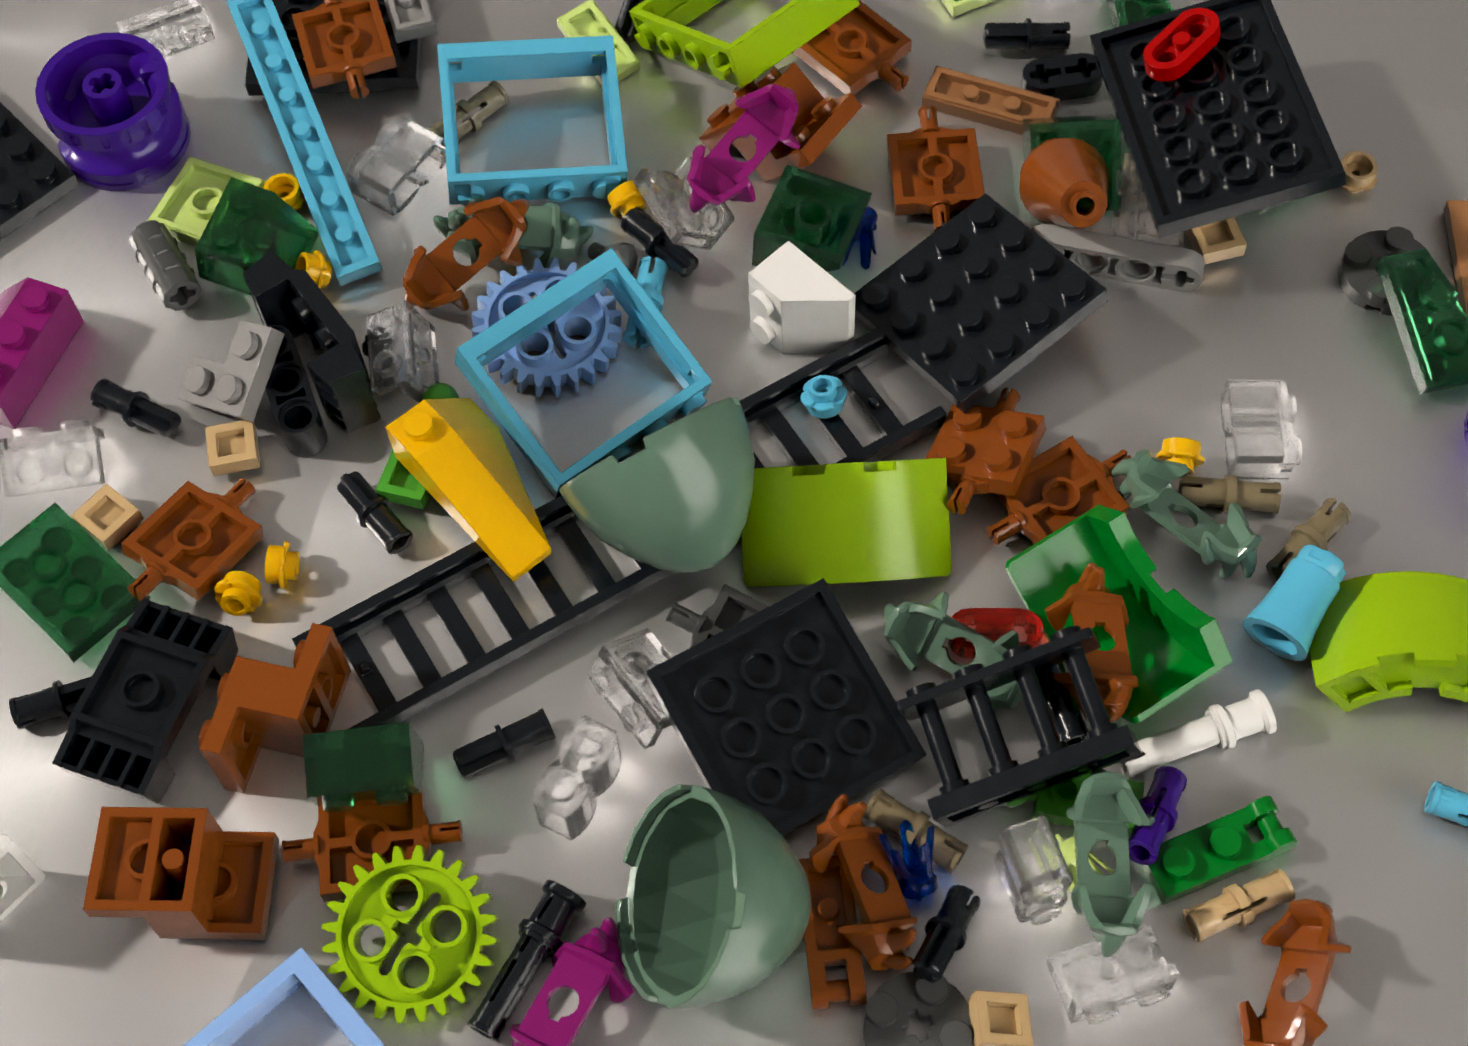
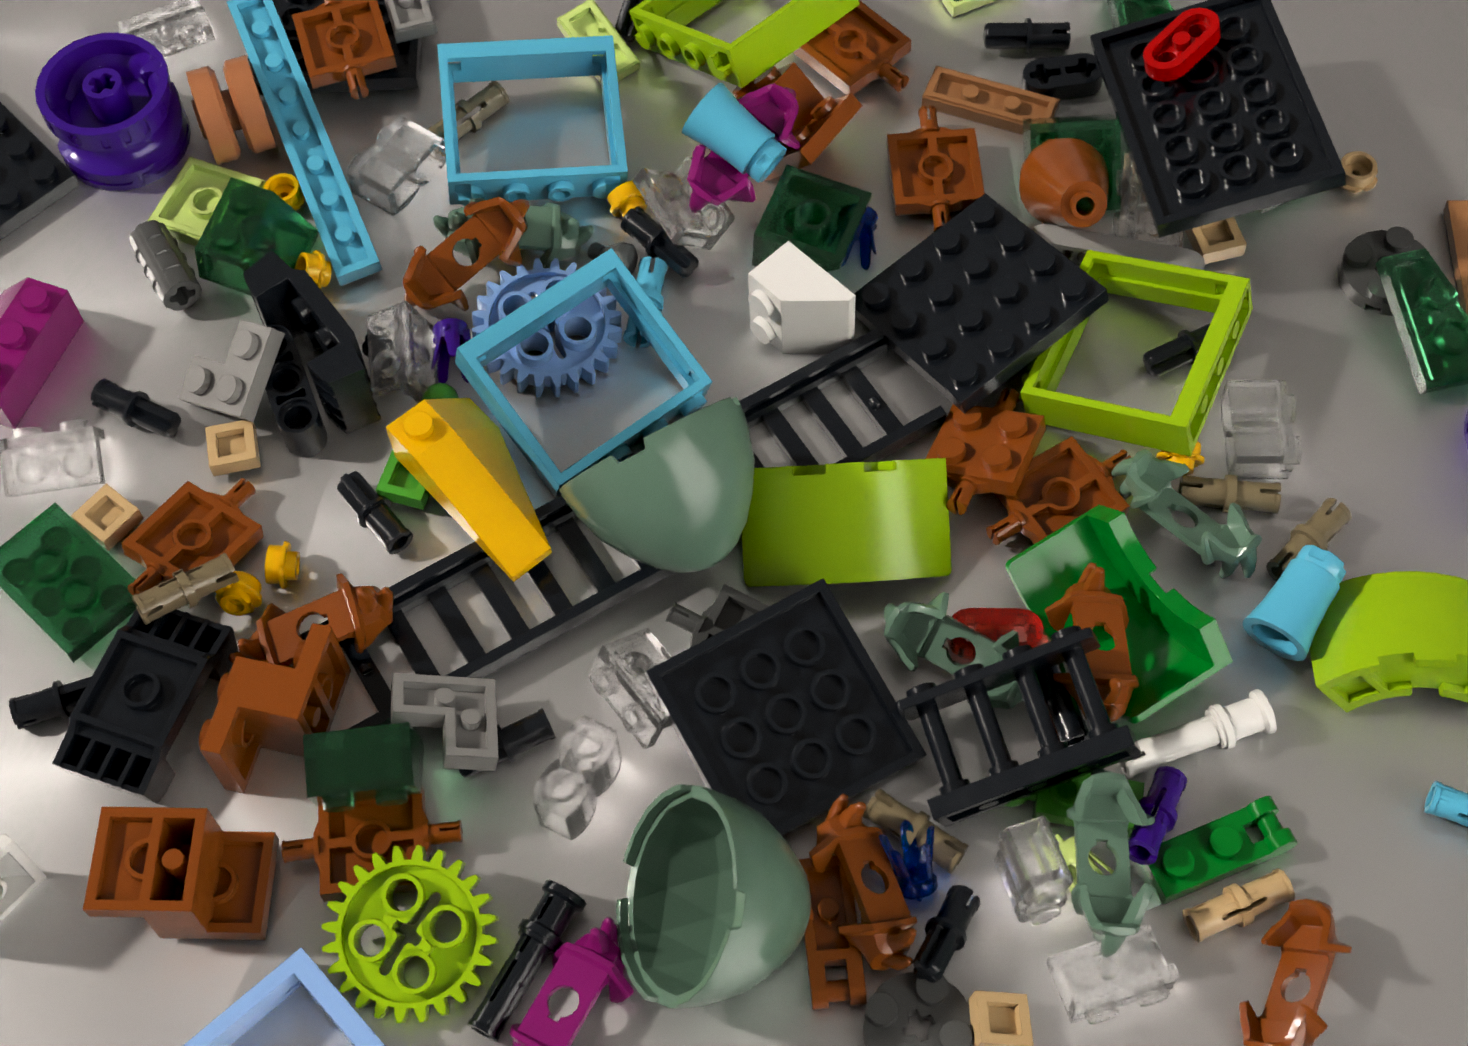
medium azure plate [800,375,847,419] -> none
none -> dark tan pin [132,553,239,625]
none -> nougat wheel [186,55,277,165]
none -> dark orange piece [228,574,393,668]
none -> light grey plate [391,673,498,771]
none -> dark purple piece [431,318,471,383]
none -> medium azure plant [682,82,787,183]
none -> lime window [1019,250,1253,457]
none -> black axle [1143,323,1210,377]

